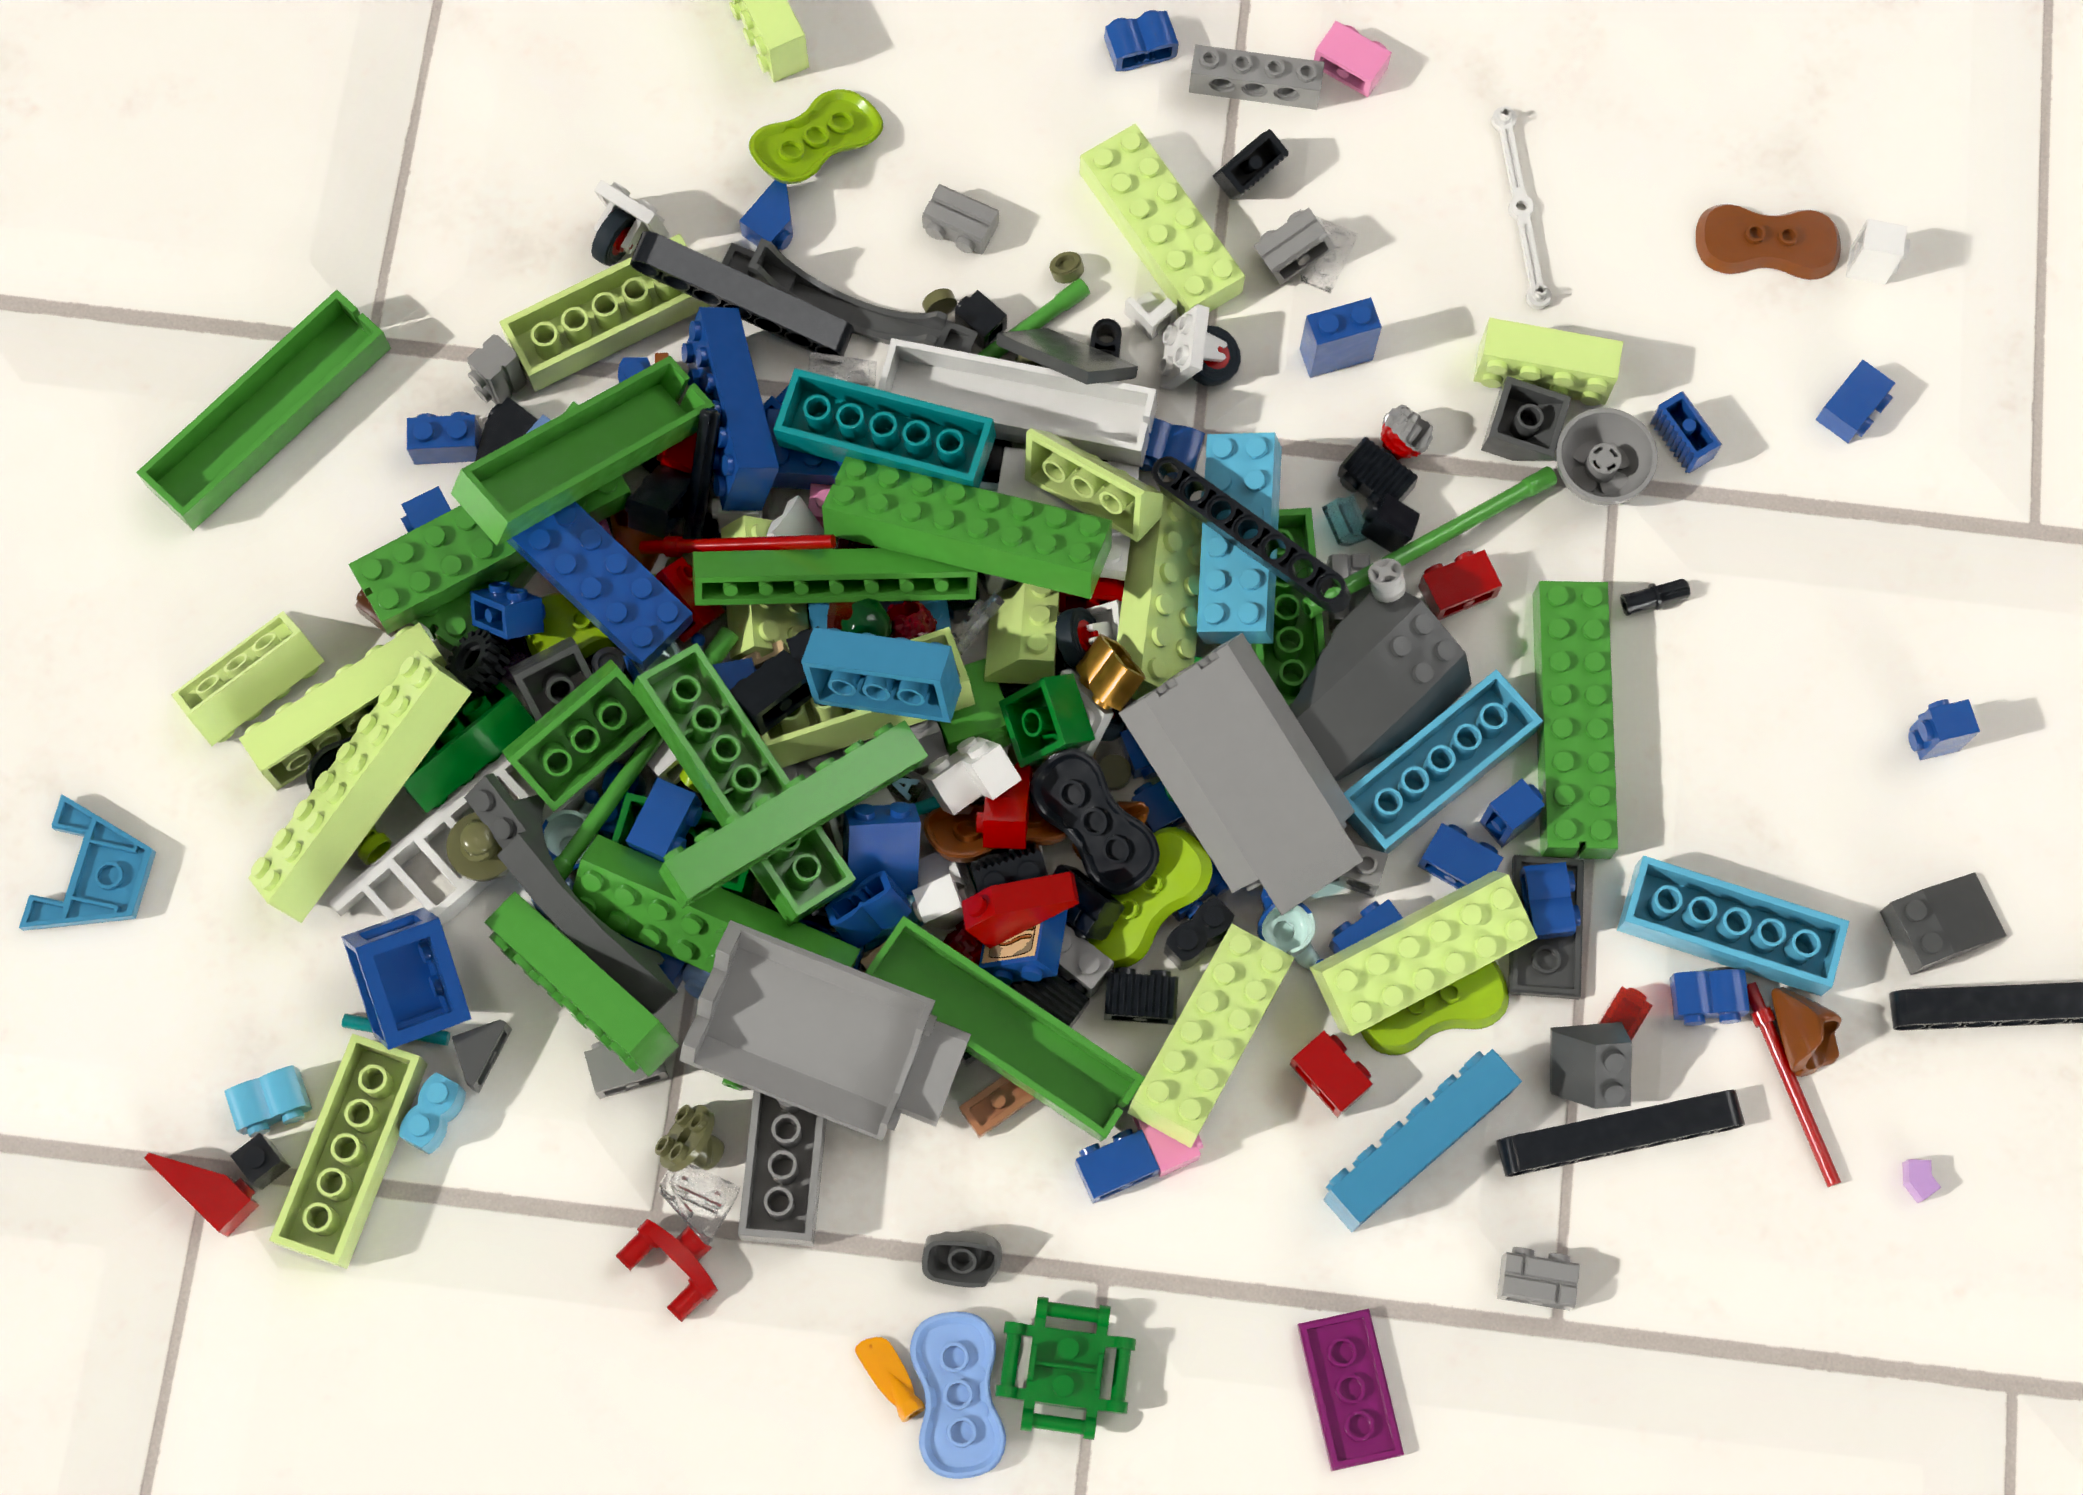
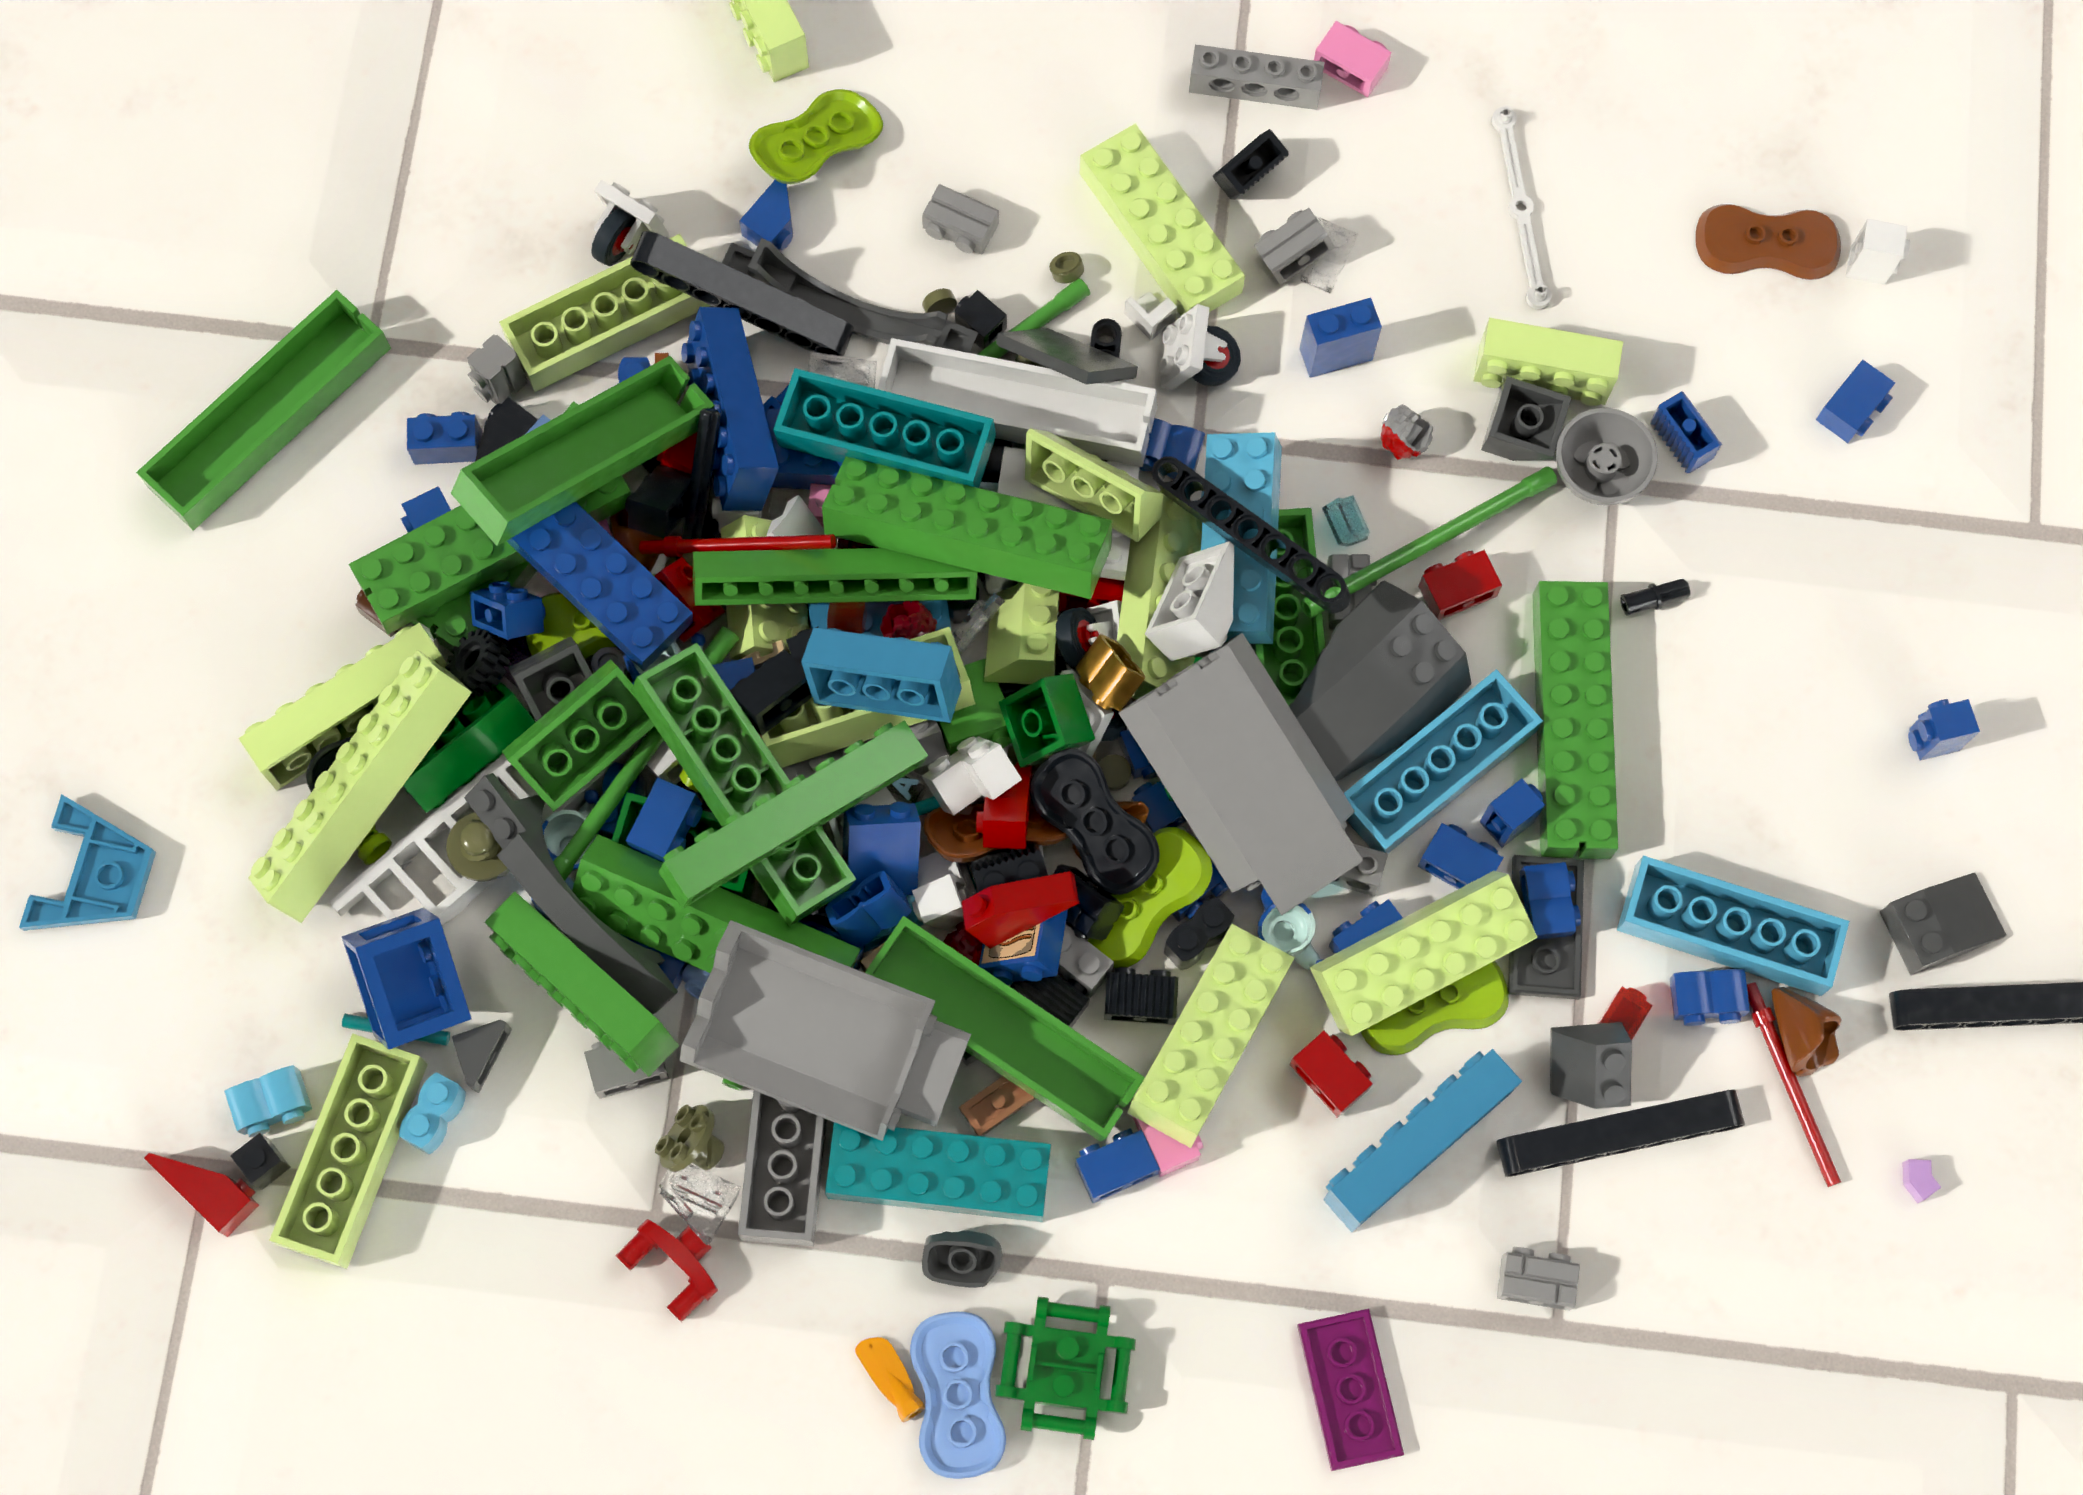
yellowish green slope [171,611,325,746] -> none
dark green hair [841,598,892,638] -> none
blue brick [1104,10,1179,72] -> none
black brick [1337,437,1418,505] -> none
black brick [1361,493,1420,553] -> none
white wheel [1368,558,1406,603] -> none
none -> teal brick [825,1122,1051,1222]
none -> white slope [1145,541,1234,661]

